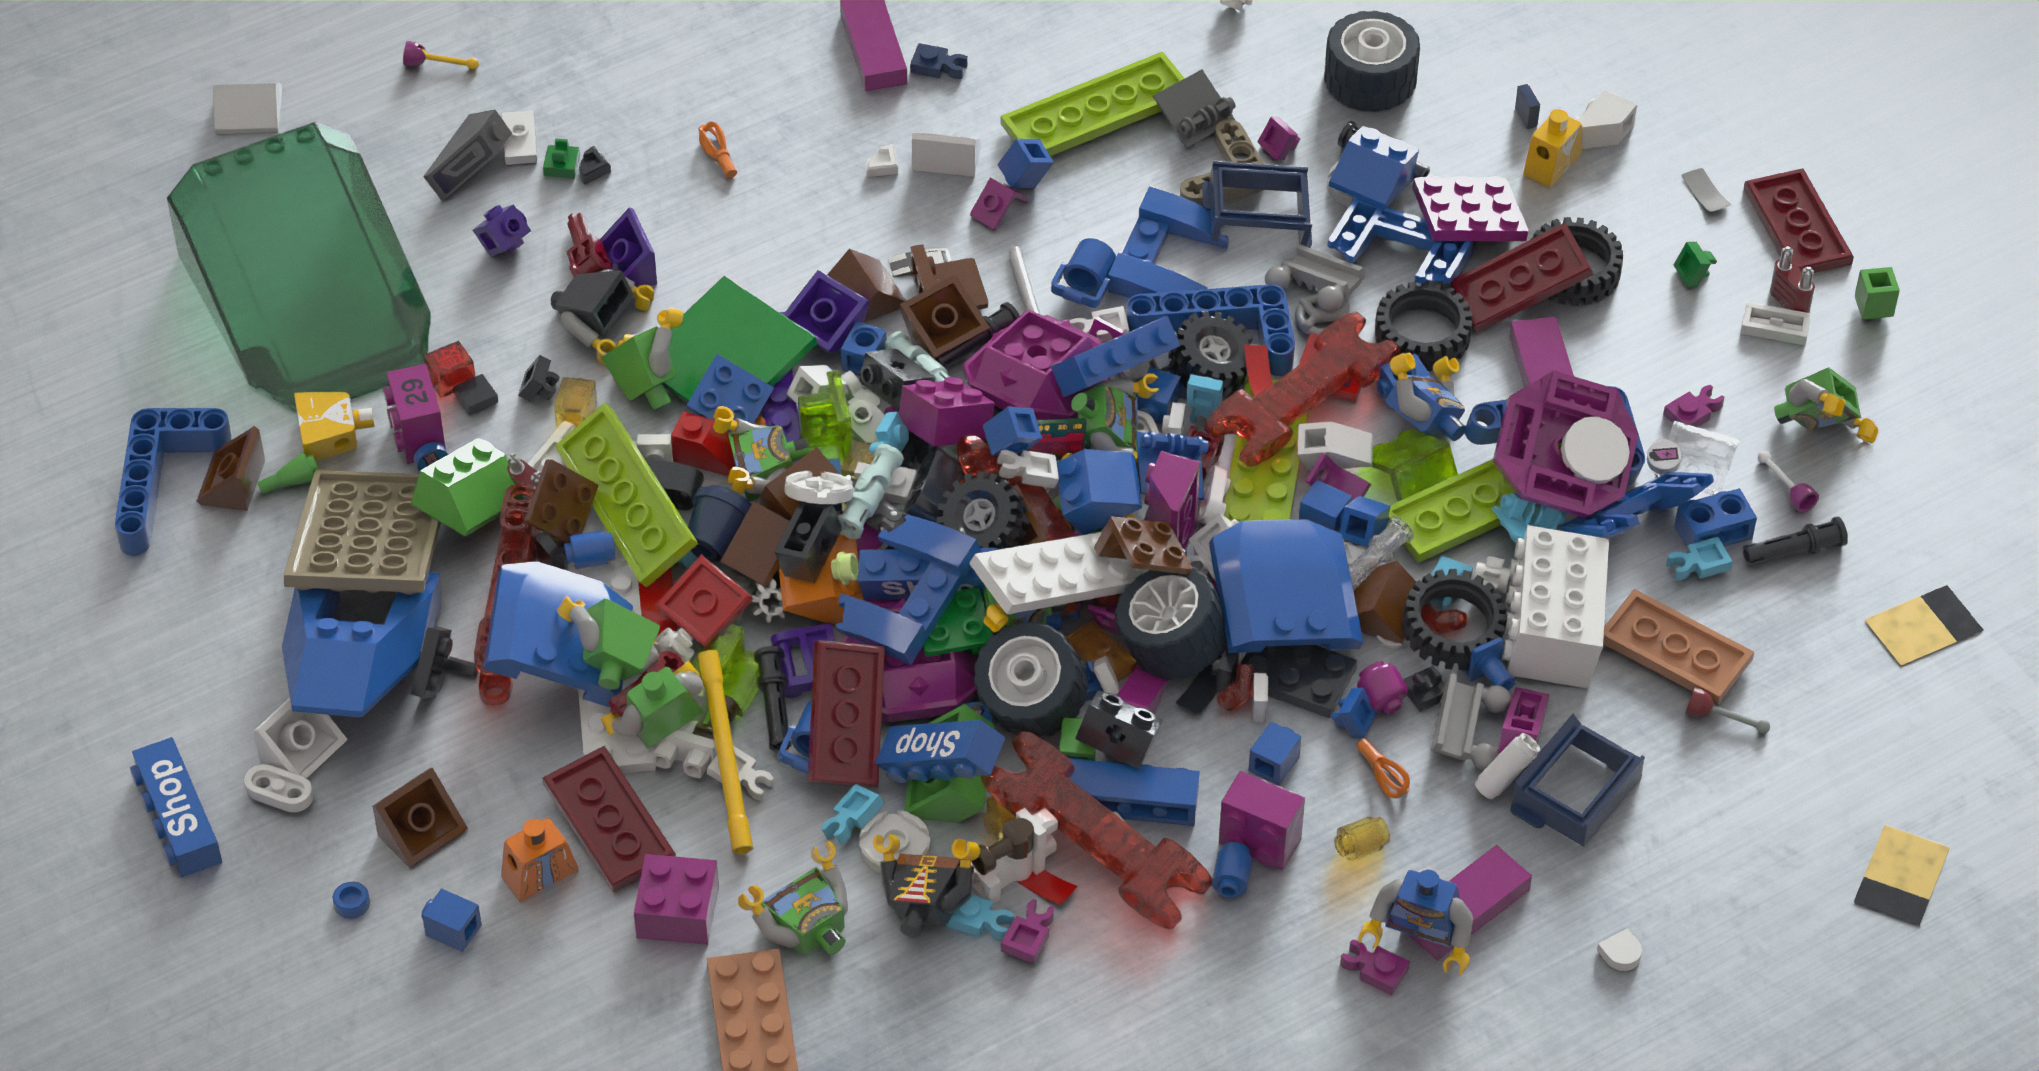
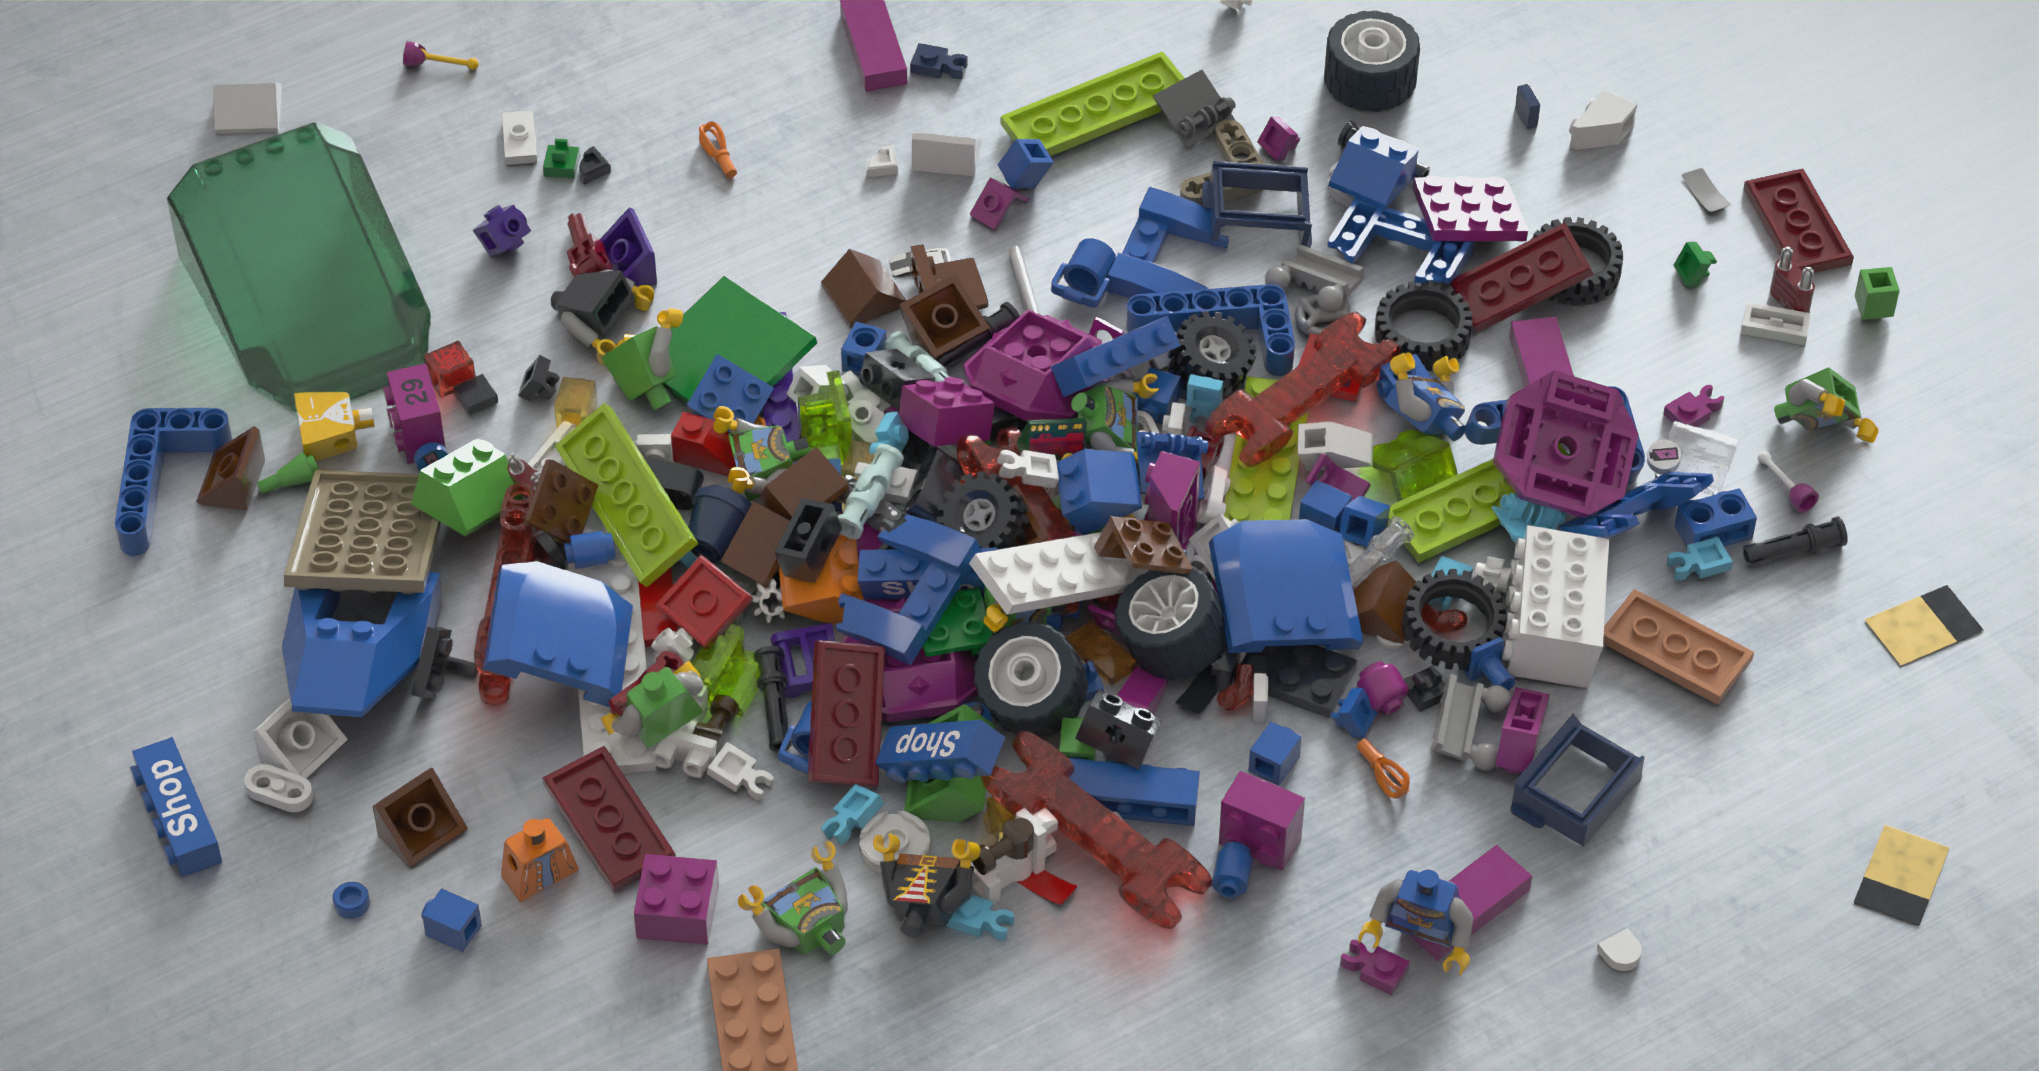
dark grey slope [423,109,512,200] -> none
bright green torso [557,596,660,689] -> none
yellow piece [698,650,753,854] -> none
dark purple slope [783,270,869,353] -> none
white tile [784,471,853,504] -> none
yellowish green plate [831,551,859,585] -> none
blue brick [982,407,1042,456] -> none
magenta plate [1001,899,1054,964] -> none
white plate [1070,306,1129,343] -> none
white tile [1093,656,1120,695] -> none
red sticker [1244,344,1278,401] -> none
clear yellow brick [1334,816,1390,861] -> none
white piece [1475,733,1540,799] -> none
yellow torso [1523,109,1582,189] -> none
white tile [1561,417,1630,484] -> none
hinge [1685,687,1770,734] -> none

